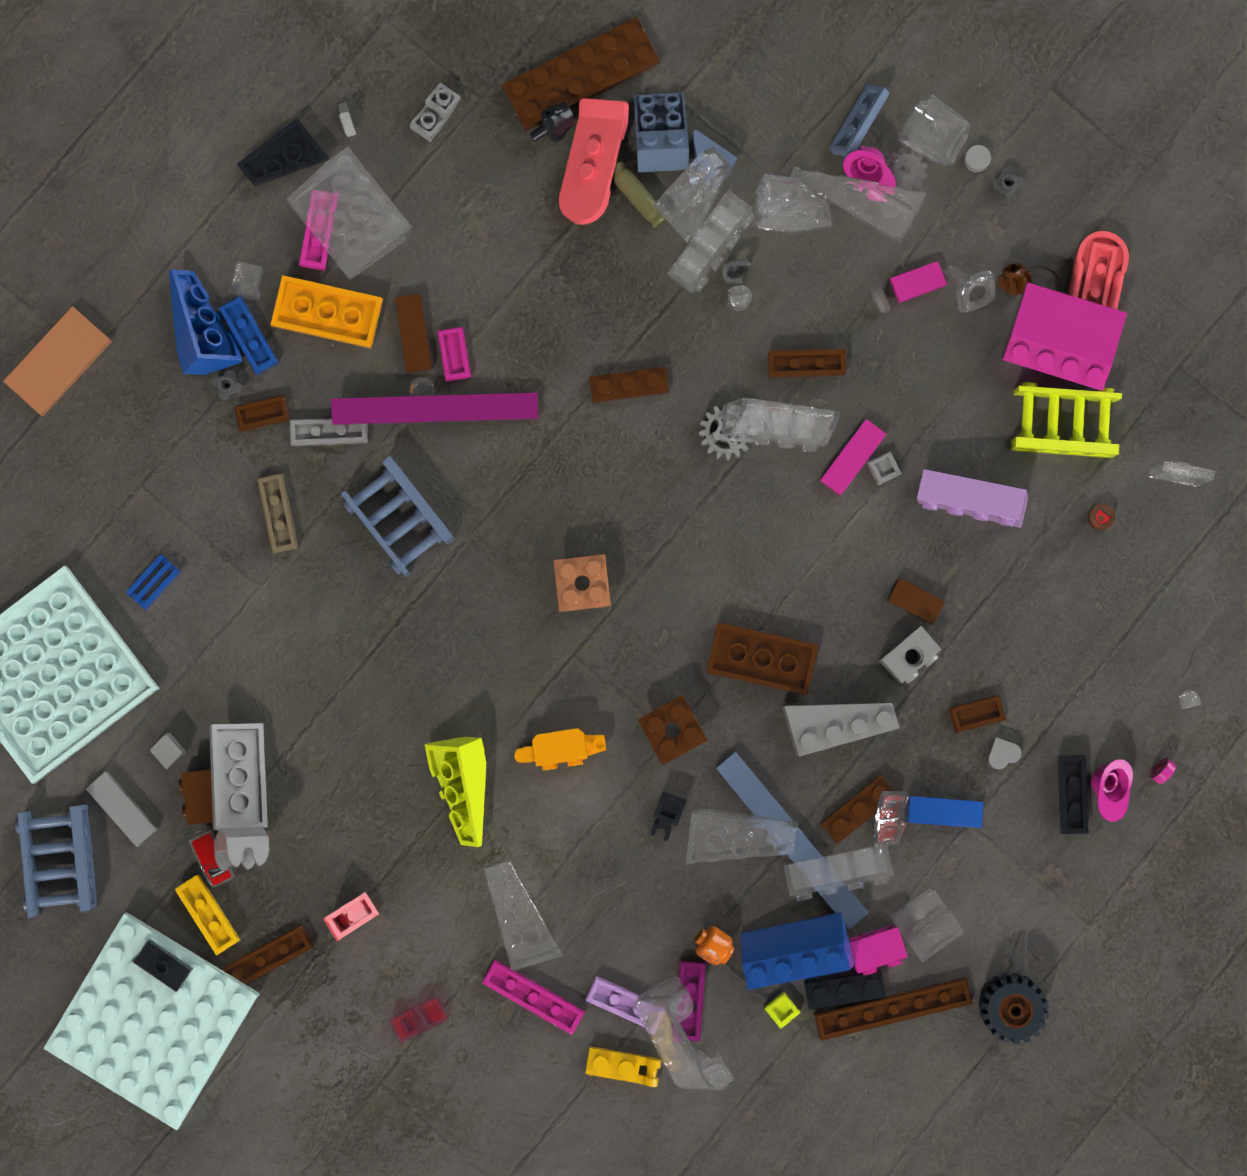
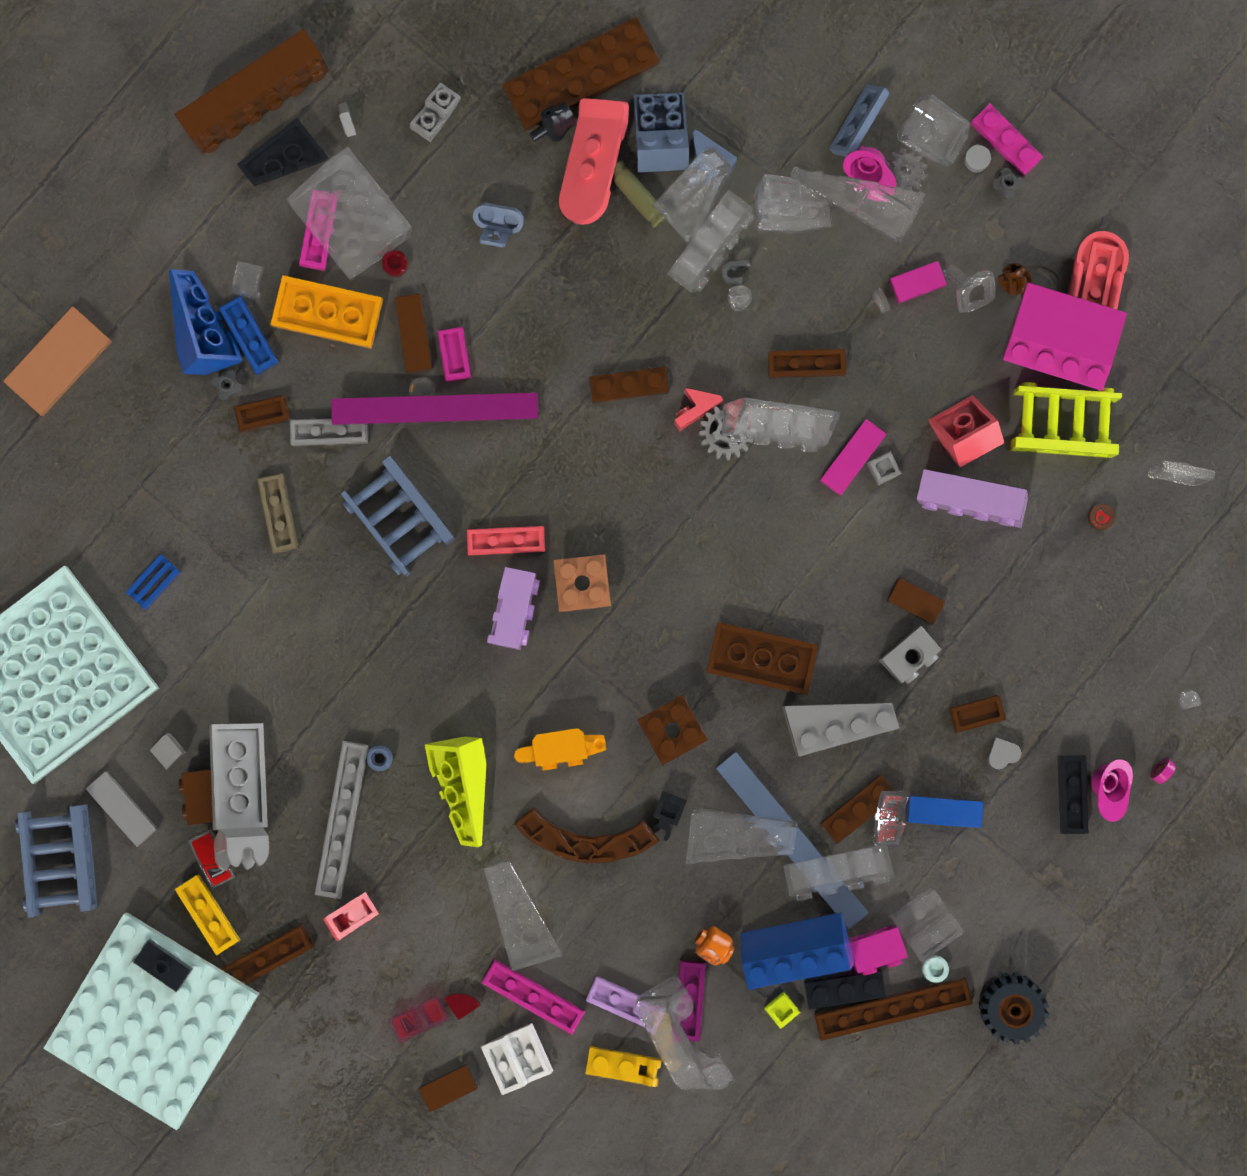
none -> reddish brown brick [174,29,329,155]
none -> light grey tile [314,741,369,899]
none -> sand blue plate [367,745,393,771]
none -> dark red tile [382,250,408,277]
none -> reddish brown tile [419,1064,478,1112]
none -> dark red tile [444,993,481,1020]
none -> coral tile [467,526,545,556]
none -> sand blue bracket [473,203,524,247]
none -> white slope [481,1023,553,1095]
none -> lavender wedge [487,567,540,650]
none -> reddish brown tile [513,807,659,864]
none -> coral slope [674,388,723,432]
none -> light aqua tile [921,955,949,983]
none -> coral slope [929,395,1004,467]
none -> dark pink plate [970,104,1043,177]

